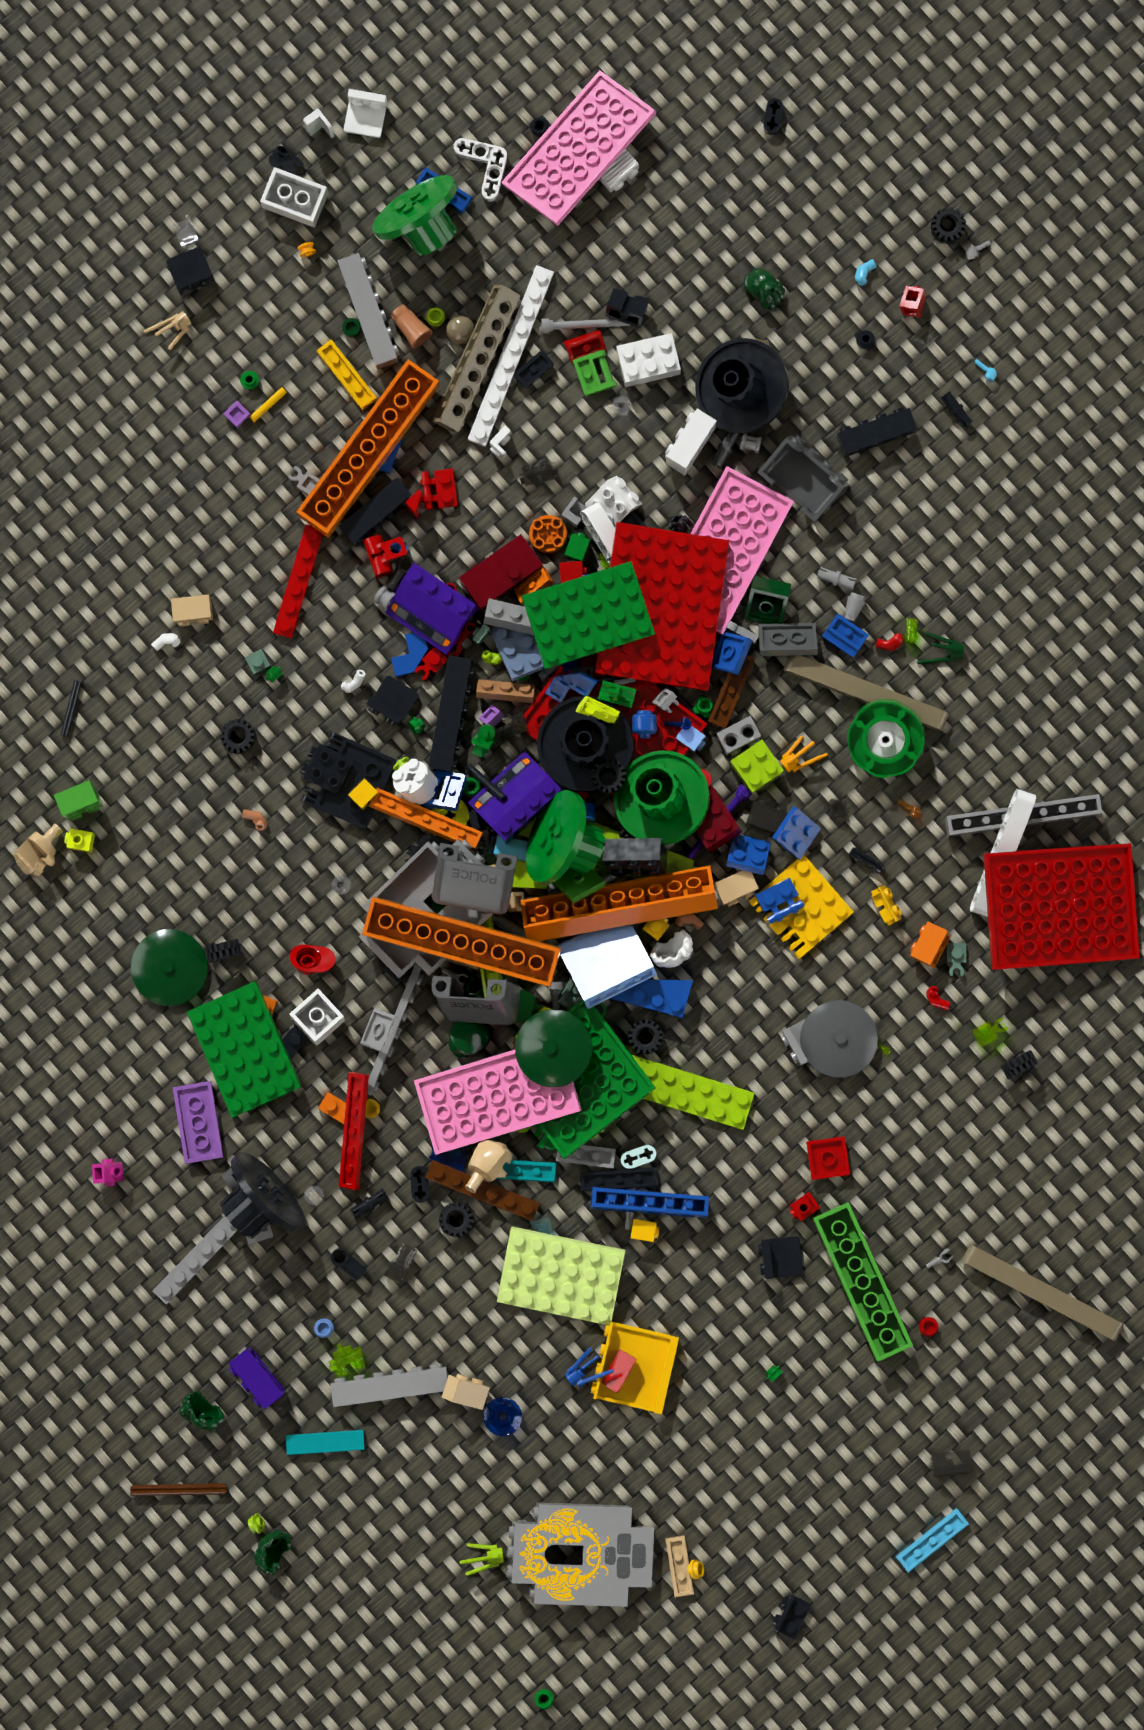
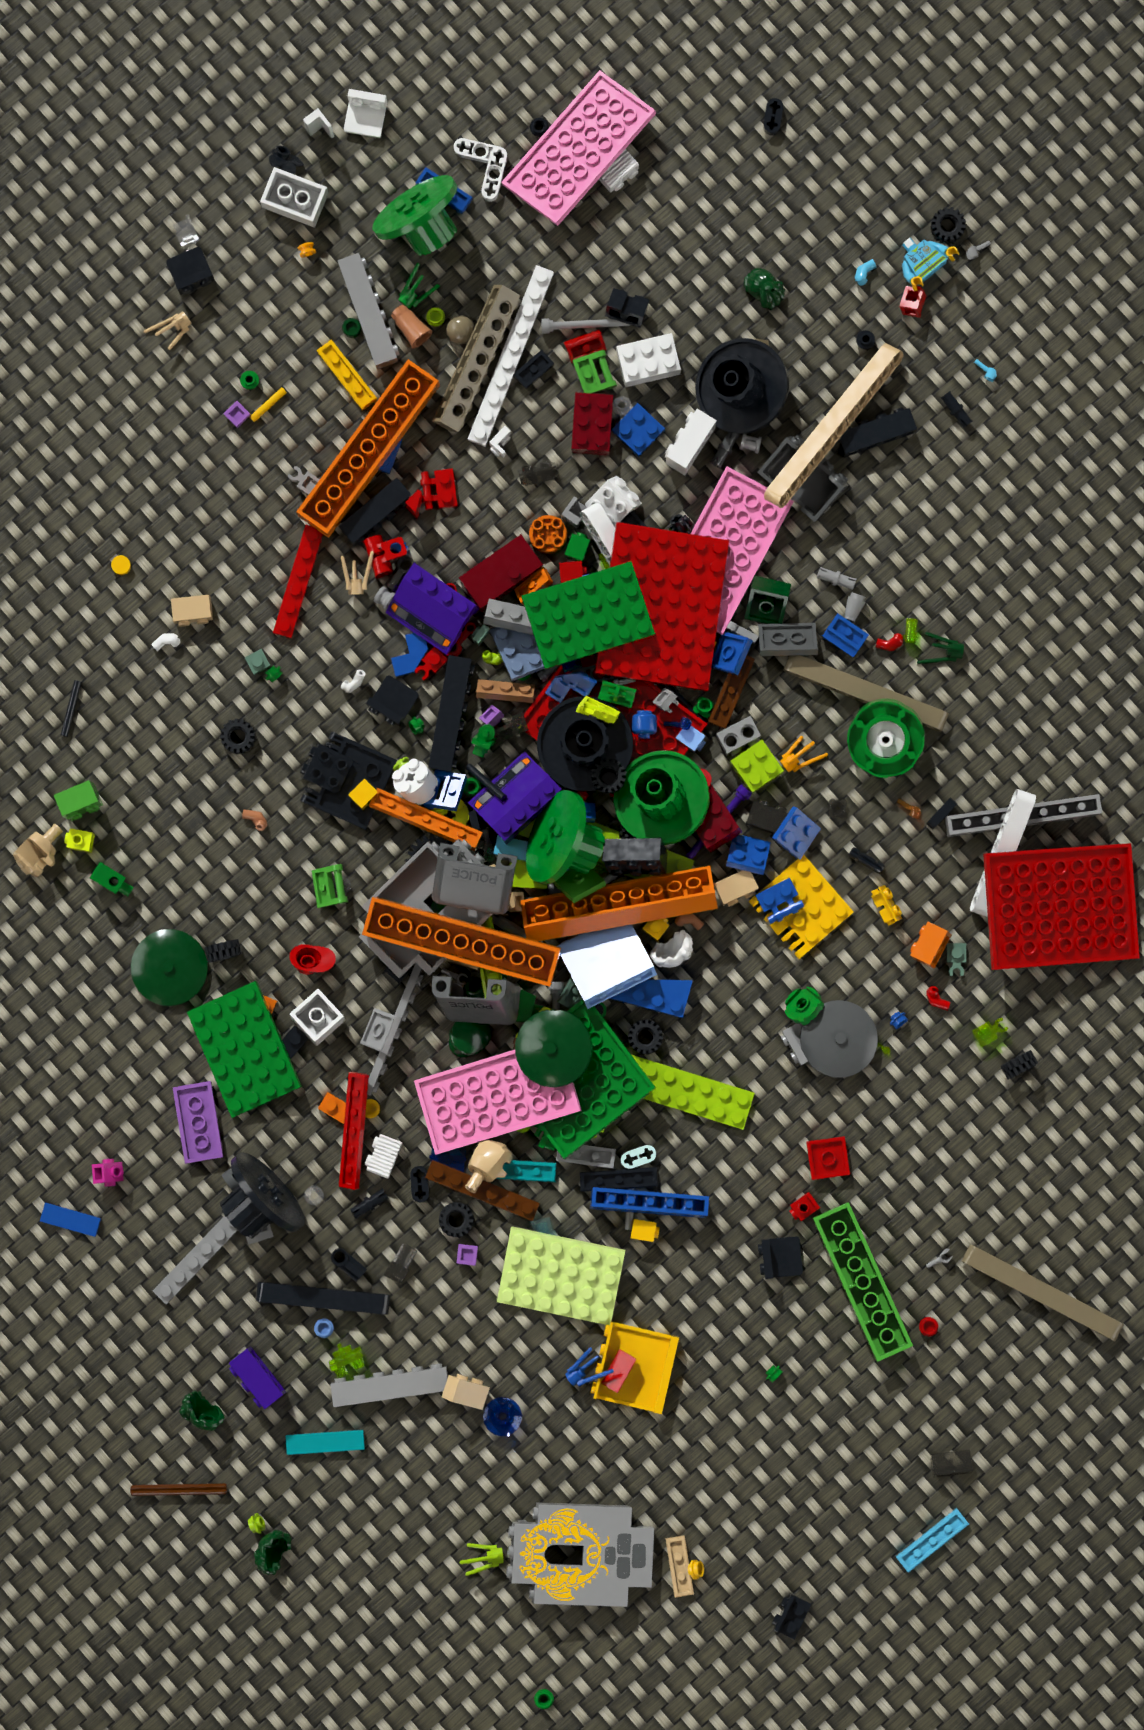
none -> blue tile [40,1202,101,1237]
none -> green torso [90,862,134,897]
none -> yellow tile [111,555,131,575]
none -> black beam [256,1282,390,1315]
none -> bright green plate [312,864,348,908]
none -> tan plant [341,551,374,594]
none -> white brick [365,1134,403,1179]
none -> green plant [398,263,440,309]
none -> medium lavender plate [456,1244,478,1266]
none -> dark red brick [571,392,613,456]
none -> blue plate [611,403,665,457]
none -> tan beam [764,343,903,508]
none -> green plate [785,987,824,1025]
none -> blue plate [890,1012,908,1029]
none -> medium azure torso [902,238,960,291]
none -> black beam [926,797,957,830]

